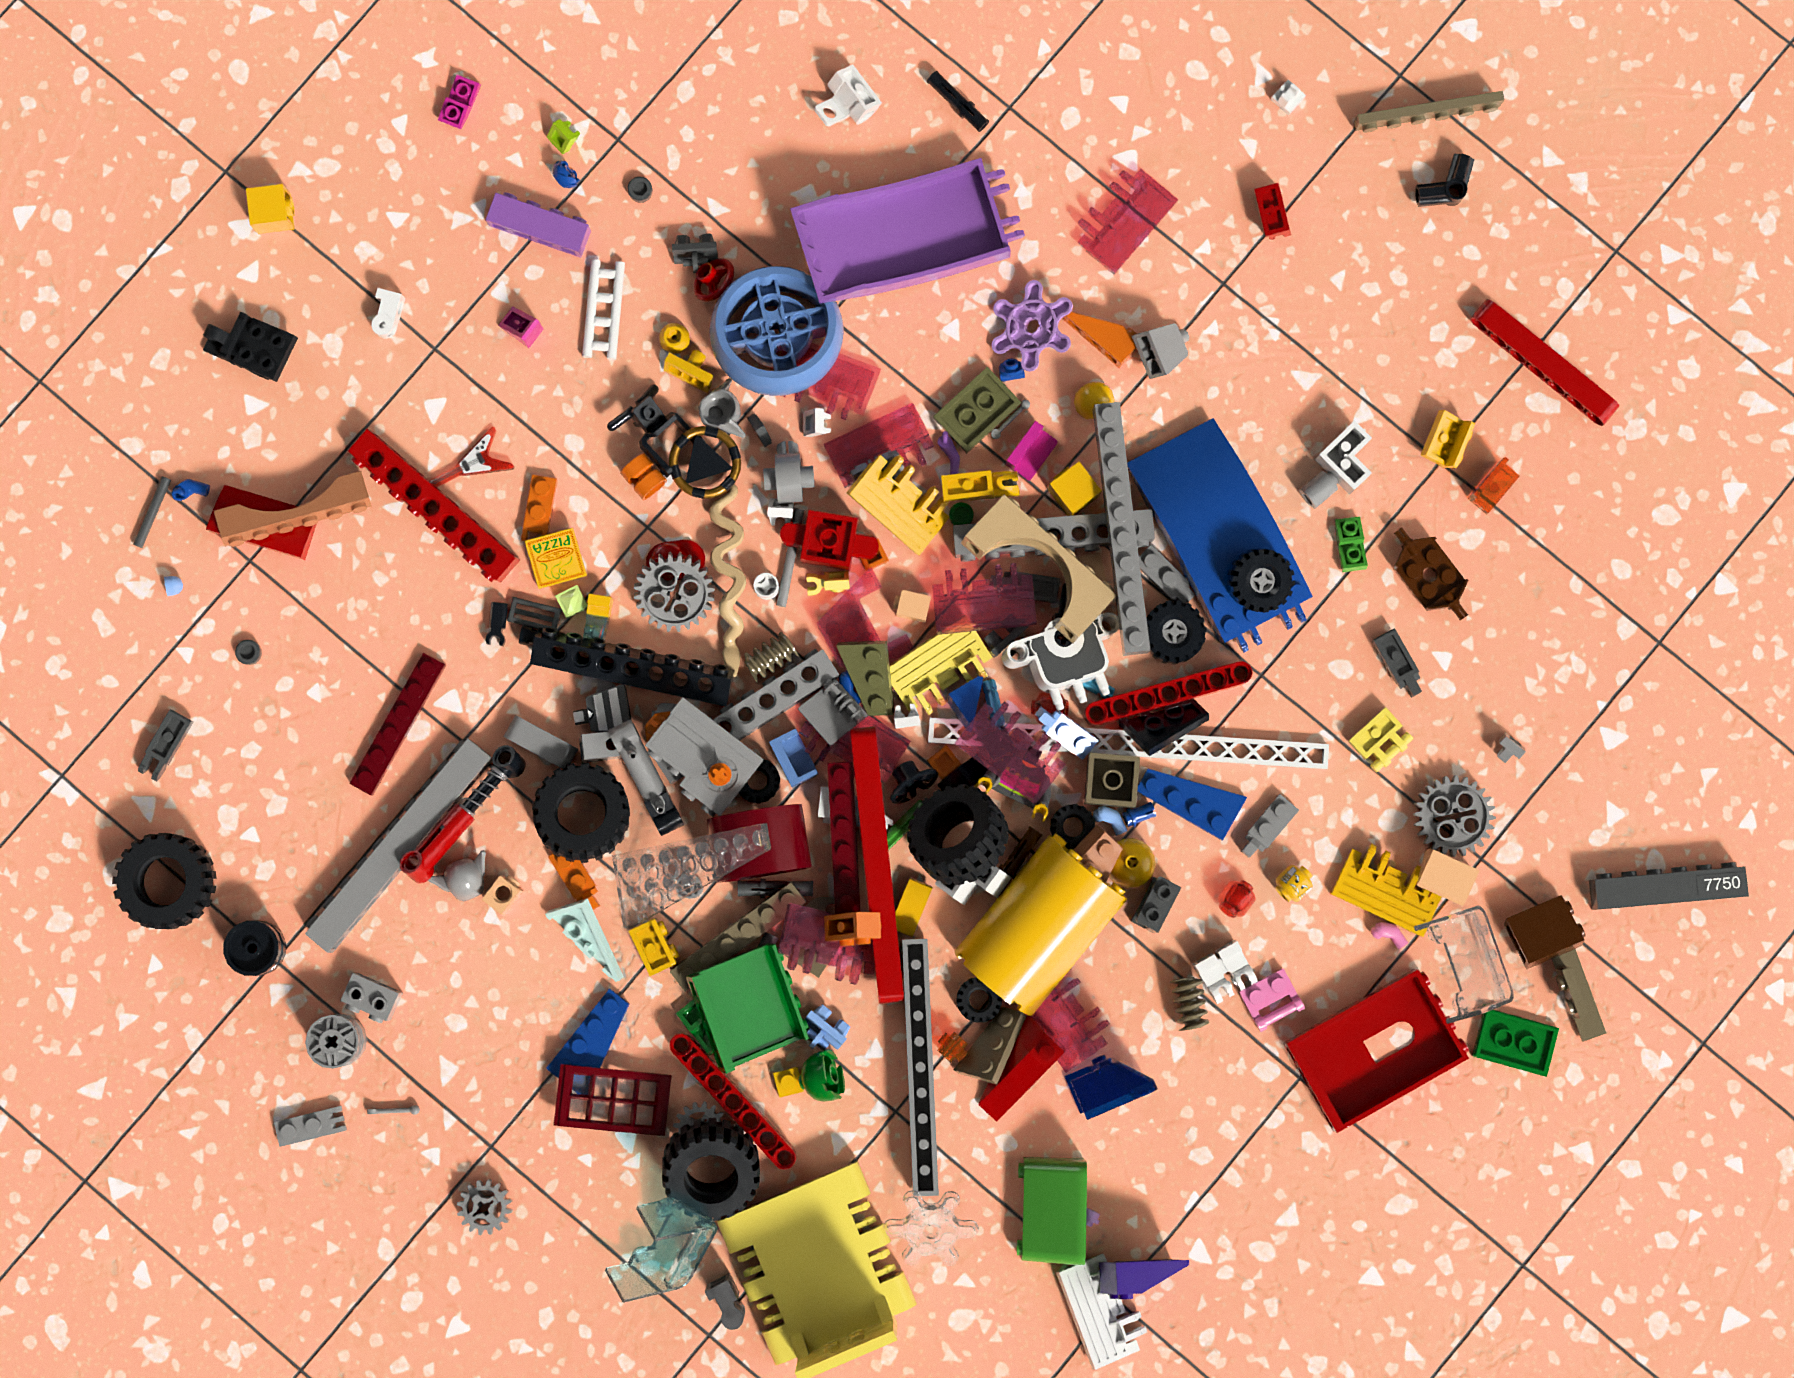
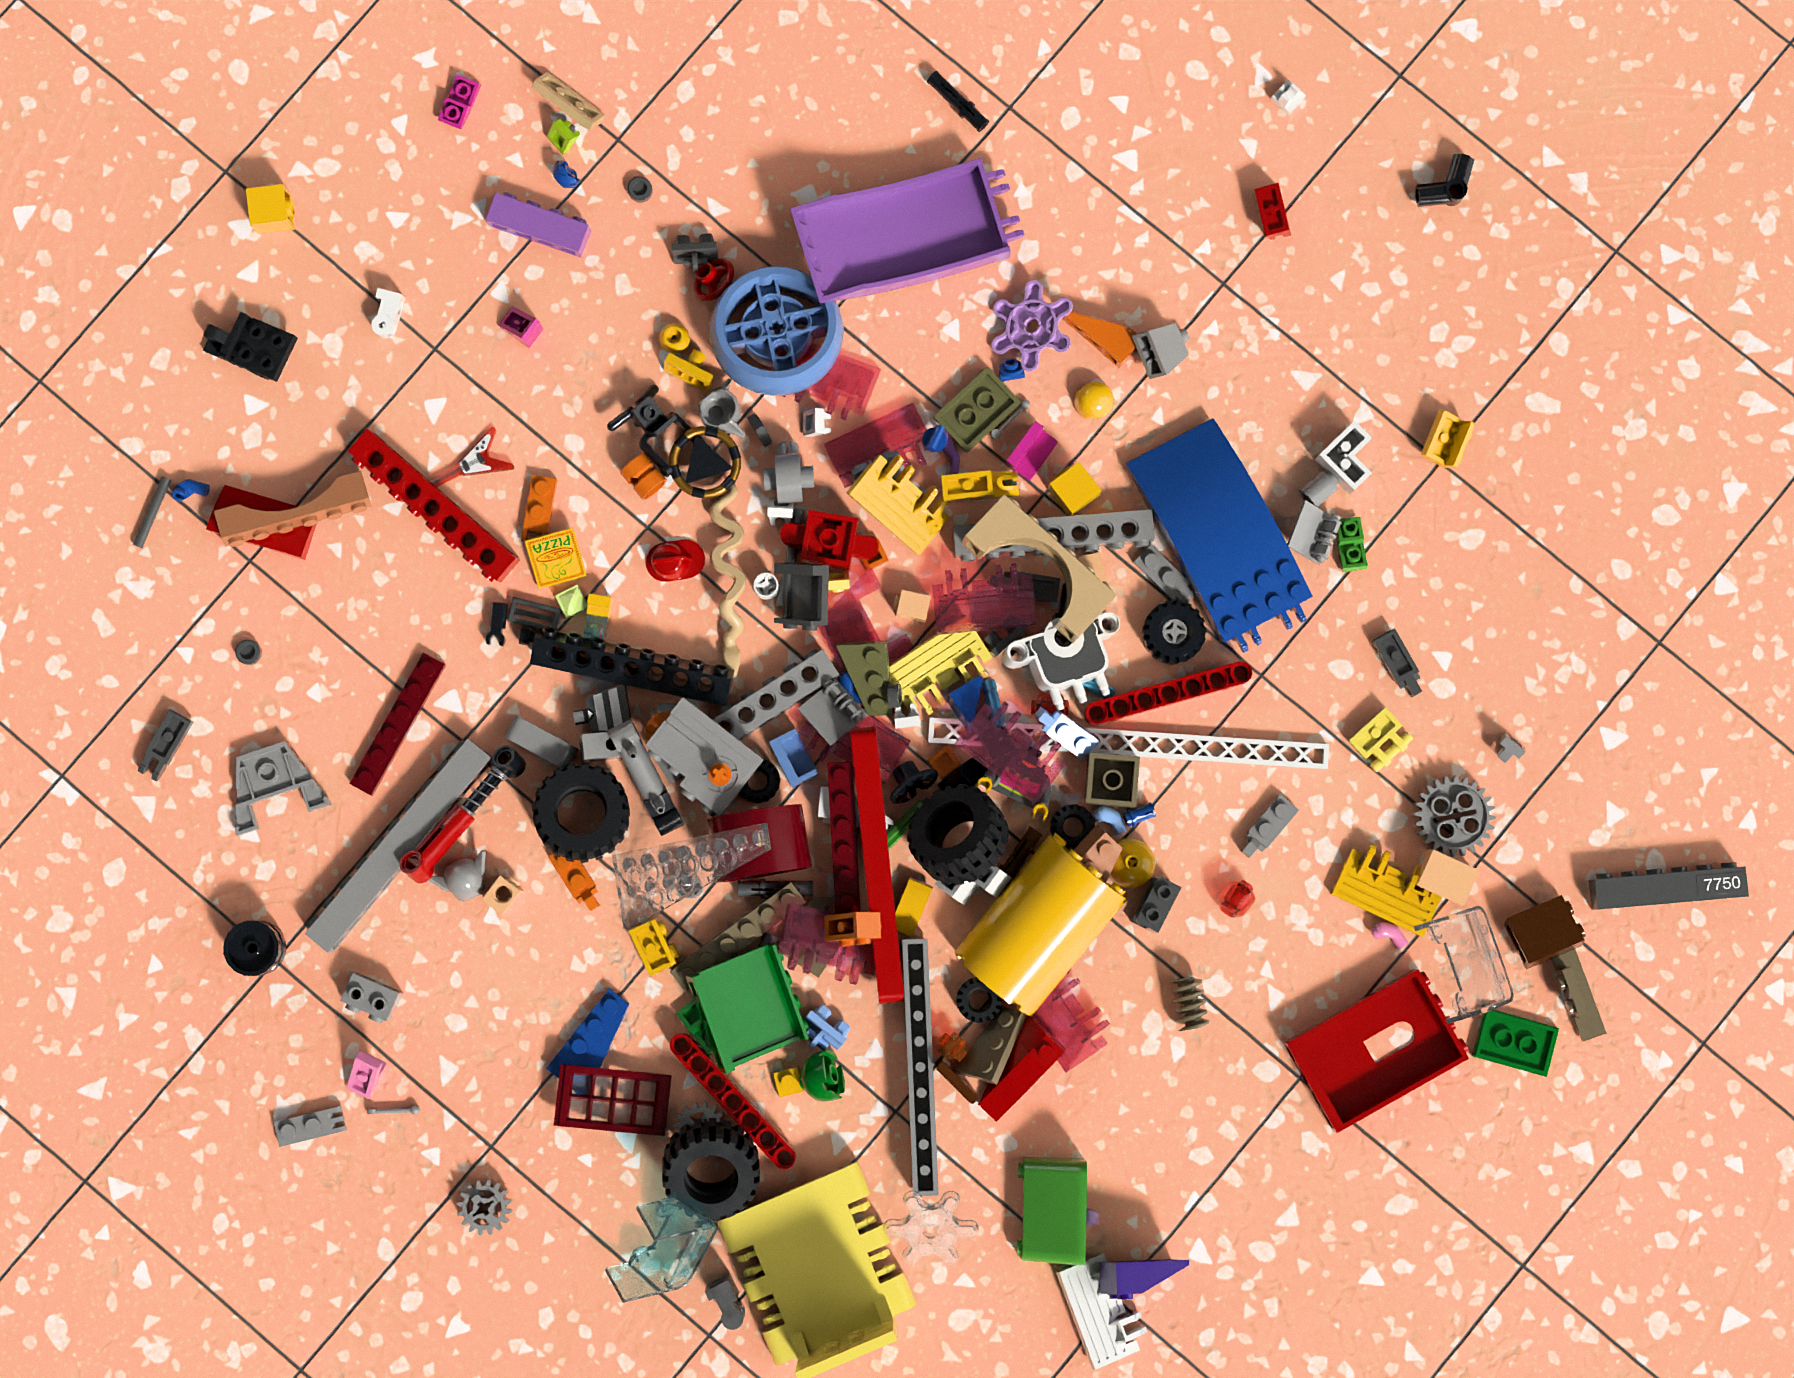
black tyre [112,833,217,929] -> none
light blue hinge [164,576,183,596] -> none
light grey wheel [305,1014,367,1069] -> none
light aqua wing [545,898,624,982] -> none
white bar [582,259,625,360] -> none
light grey gear [634,552,715,632] -> none
dark tan piece [744,632,799,683] -> none
white piece [814,64,882,127] -> none
green tile [949,502,974,525] -> none
clear blue windscreen [1064,1054,1158,1120] -> none
clear pink hinge [1077,169,1178,275] -> none
light grey brick [1093,402,1150,656] -> none
black wing [1119,699,1209,756] -> none
blue wing [1137,769,1247,841] -> none
white legs [1192,940,1258,1004] -> none
black wheel [1227,548,1295,613] -> none
bright pink plate [1238,968,1305,1032] -> none
yellow head [1275,865,1313,902] -> none
dark tan plate [1354,91,1505,133] -> none
reddish brown plate [1394,527,1469,621] -> none
clear orange panel [1468,457,1520,515] -> none
red beam [1470,299,1619,426] -> none
none -> light grey wing [235,741,332,836]
none -> bright pink slope [347,1051,386,1099]
none -> tan plate [532,72,605,131]
none -> dark grey panel [774,562,829,631]
none -> dark grey tile [887,683,902,708]
none -> blue plate [922,424,947,452]
none -> reddish brown tile [936,1059,979,1104]
none -> light grey hinge [1287,500,1342,565]

